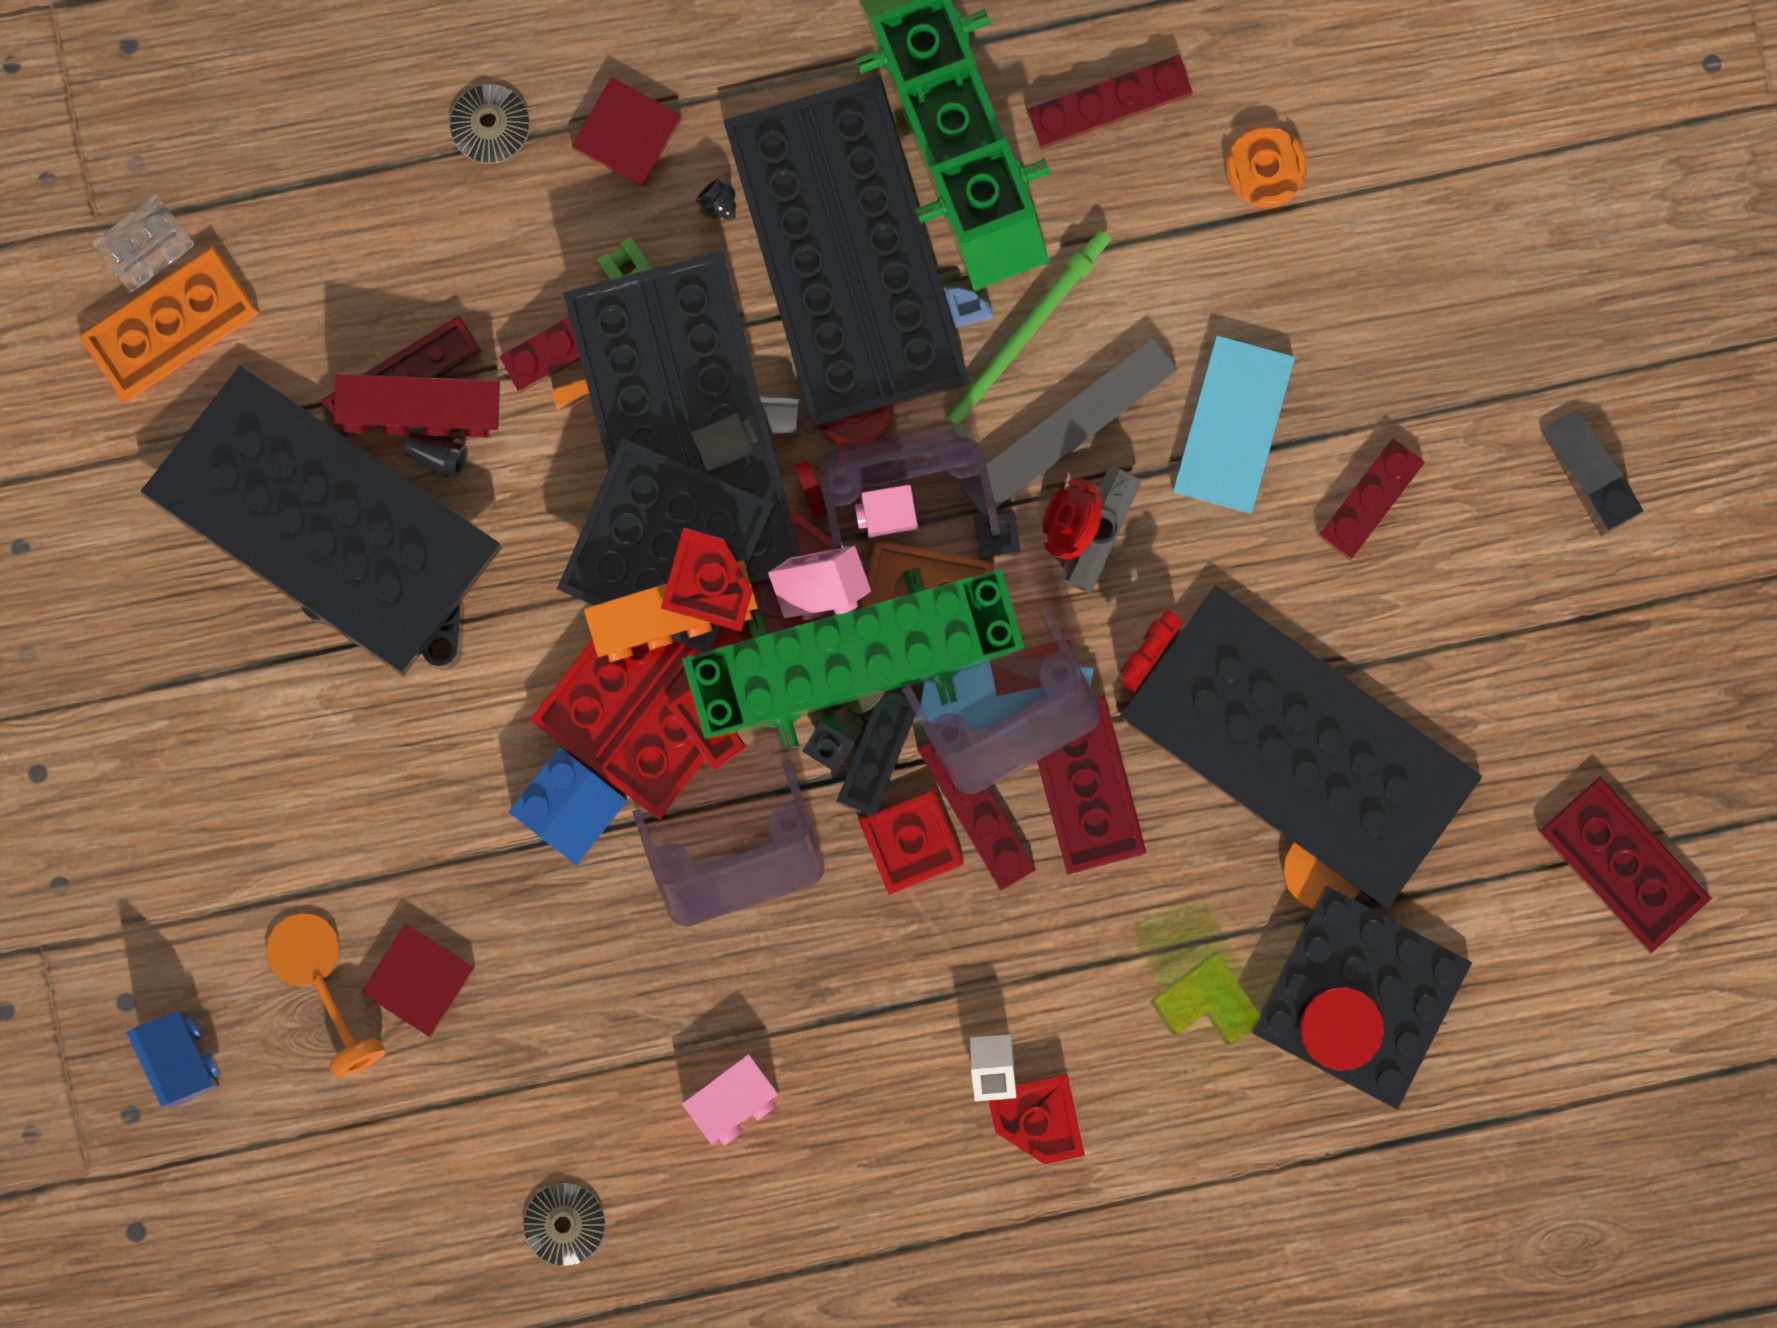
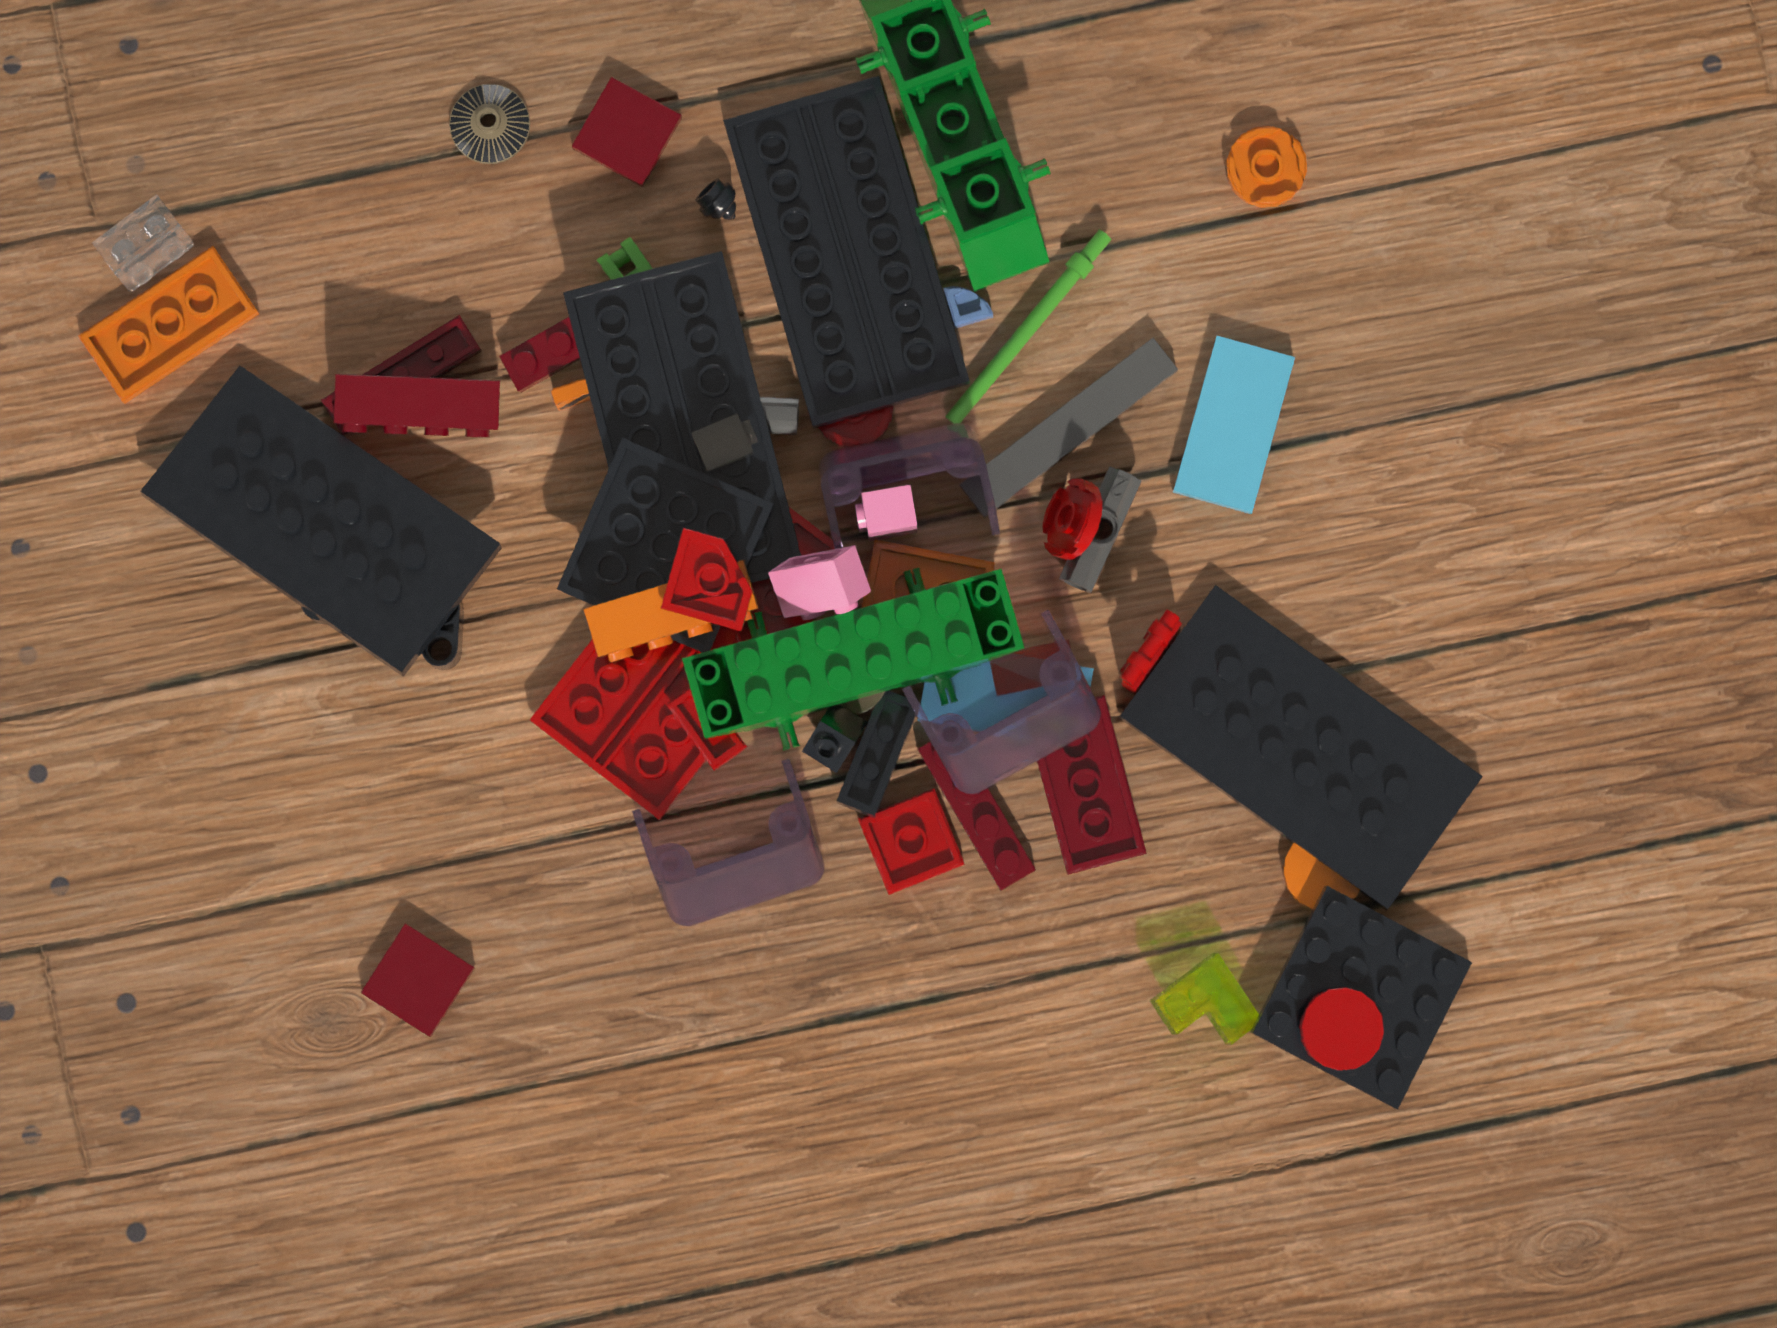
blue slope [126,1011,221,1108] -> none
orange piece [266,913,386,1078] -> none
black cone [404,432,468,477] -> none
blue slope [509,747,627,866] -> none
dish [523,1183,606,1266] -> none
bright pink brick [682,1054,779,1146] -> none
red tile [794,460,828,519] -> none
white brick [970,1034,1016,1101] -> none
black plate [974,512,1021,560] -> none
red plate [988,1074,1085,1165] -> none
dark red plate [1027,55,1193,150] -> none
dark red plate [1318,438,1425,561] -> none
dark red tile [1538,776,1712,954] -> none
black slope [1541,410,1644,537] -> none

